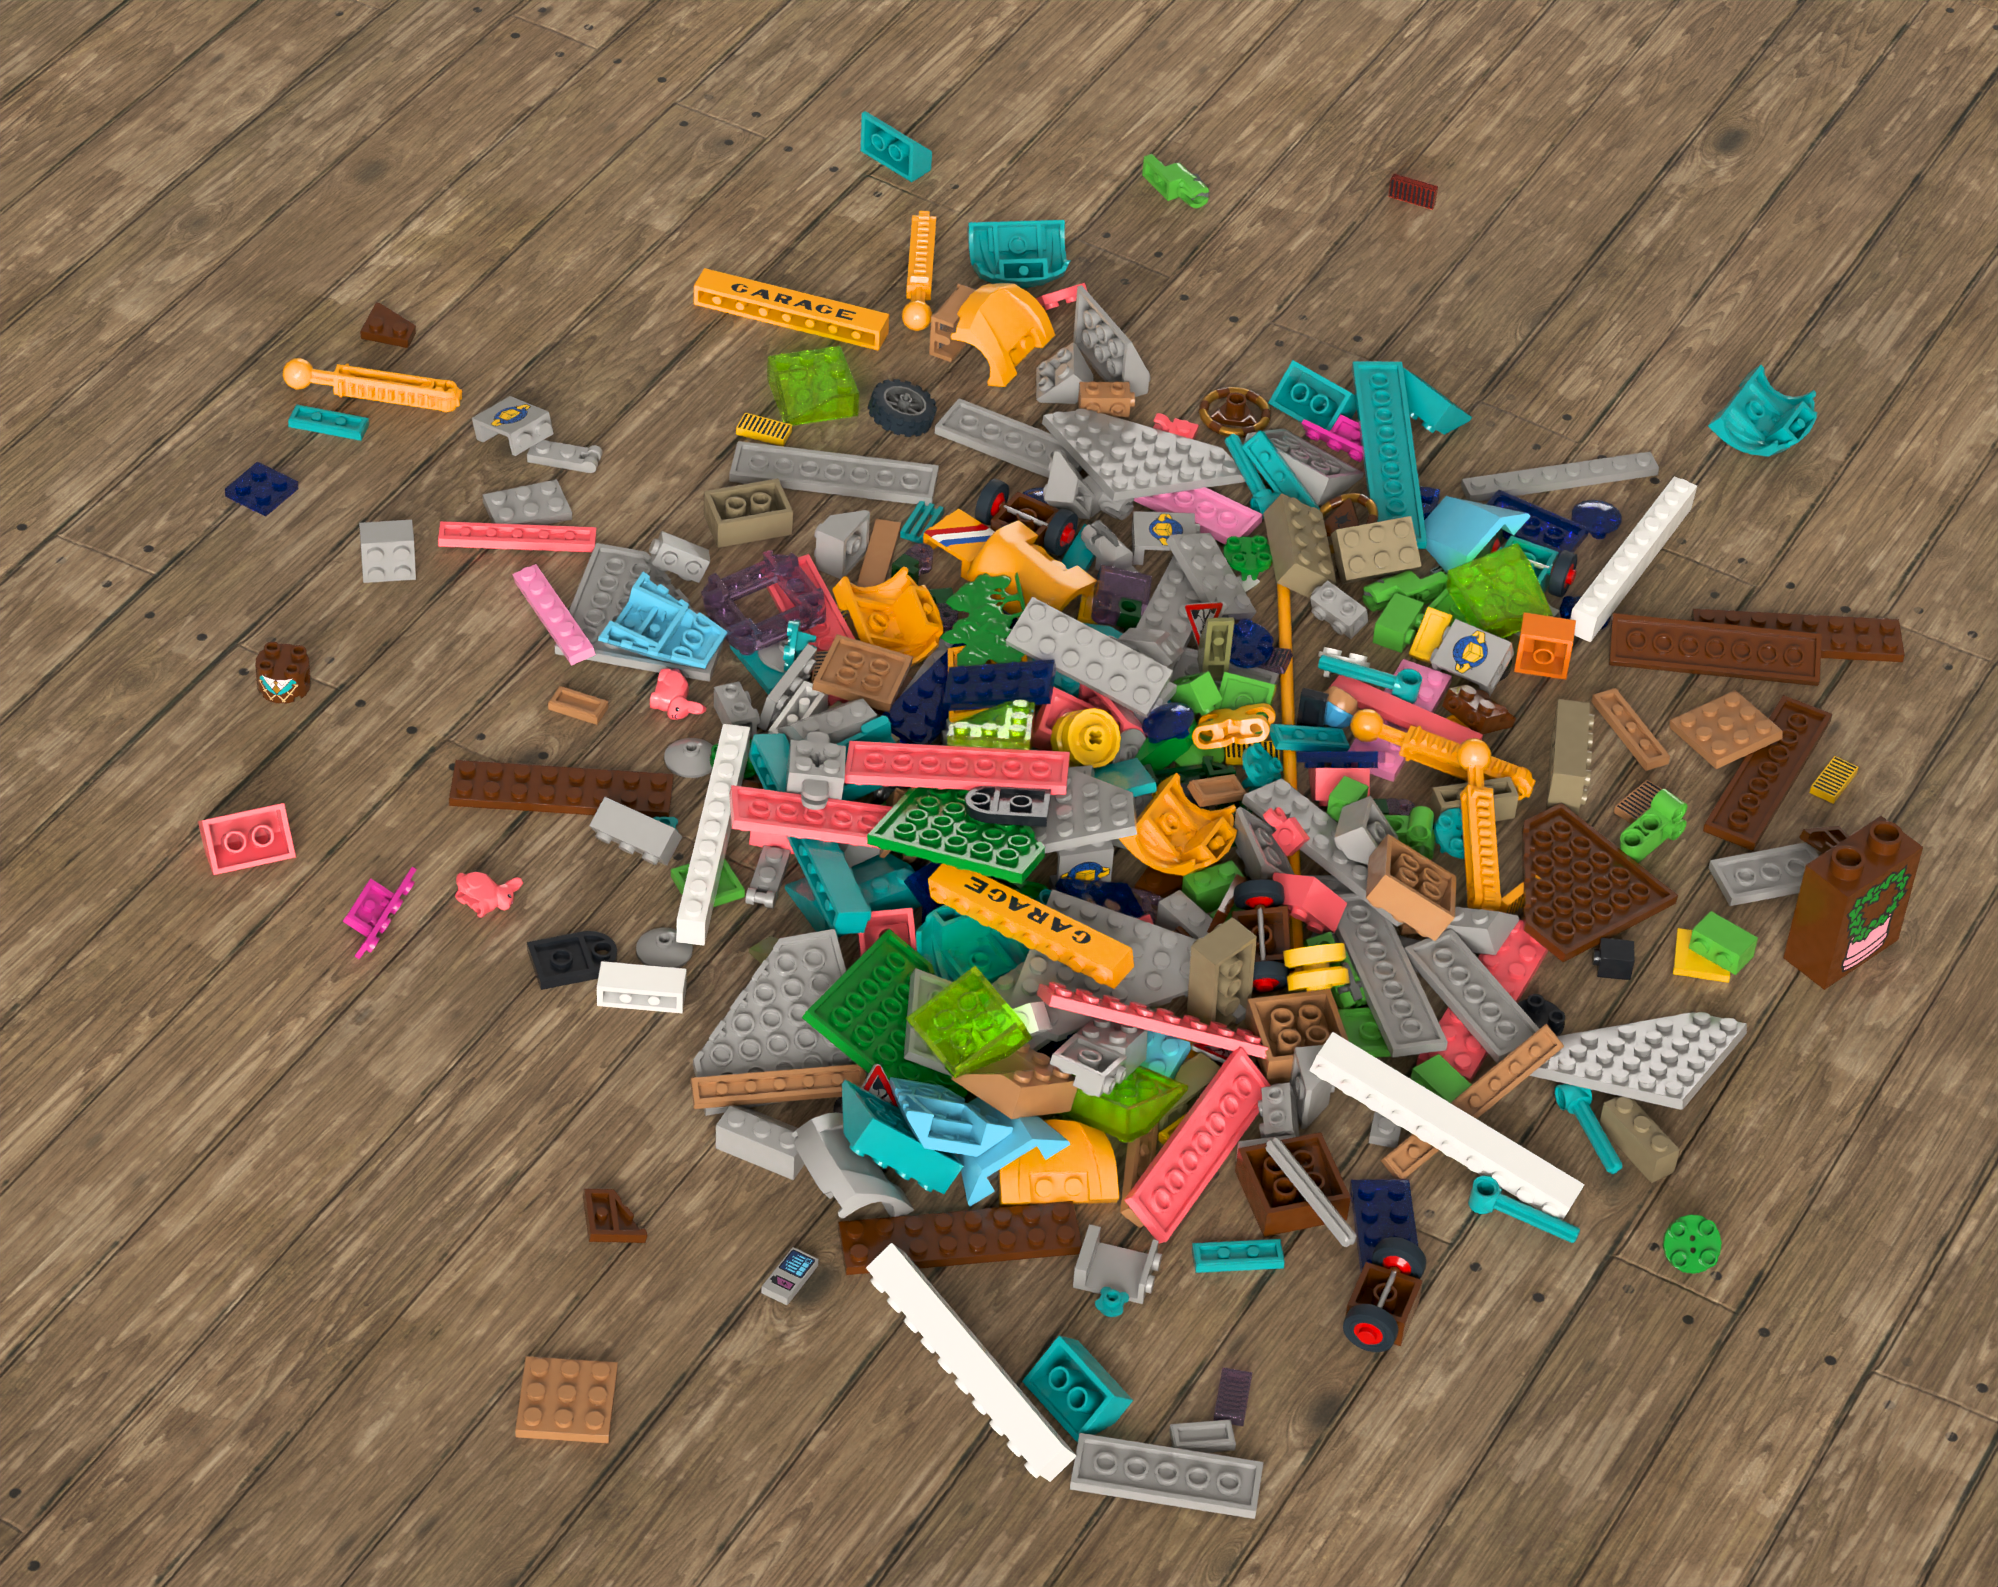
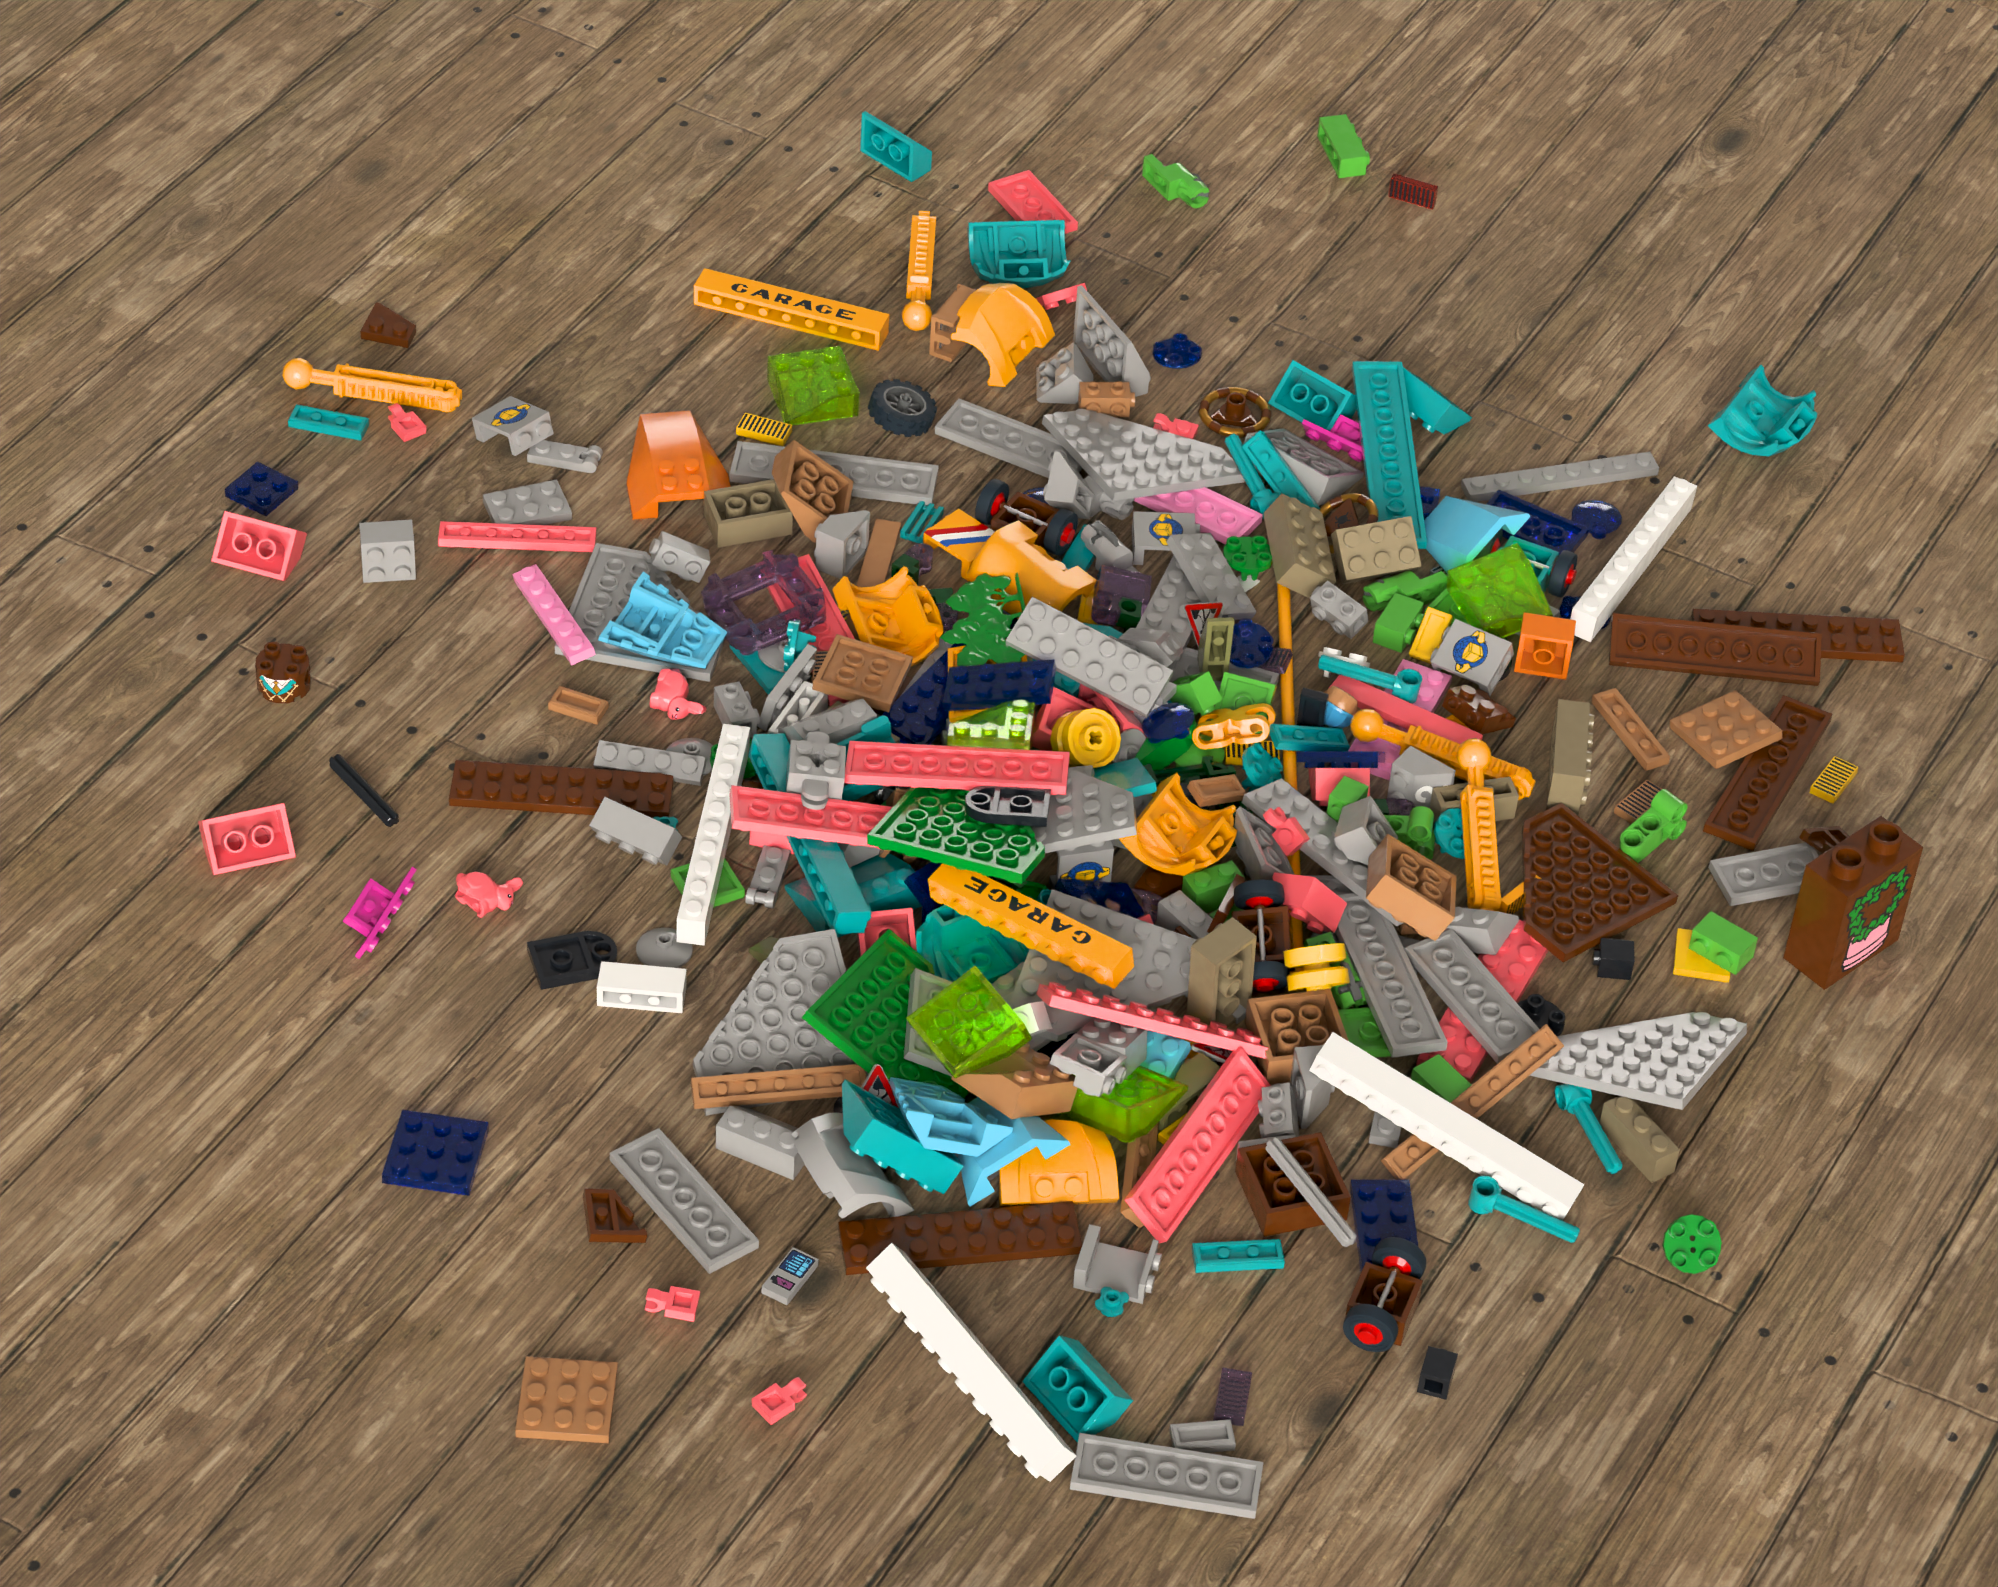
none -> coral slope [211,511,307,581]
none -> black axle [329,754,399,827]
none -> clear blue plate [382,1110,489,1196]
none -> coral plate [388,403,426,442]
none -> light grey plate [593,740,706,786]
none -> light grey plate [610,1128,759,1274]
none -> orange wedge [627,411,731,520]
none -> coral plate [645,1286,700,1322]
none -> coral plate [752,1377,807,1425]
none -> medium nougat slope [772,440,854,543]
none -> coral plate [988,170,1078,234]
none -> clear blue dish [1153,333,1202,369]
none -> bright green brick [1317,114,1370,178]
none -> light grey slope [1386,746,1456,814]
none -> black brick [1417,1346,1458,1400]

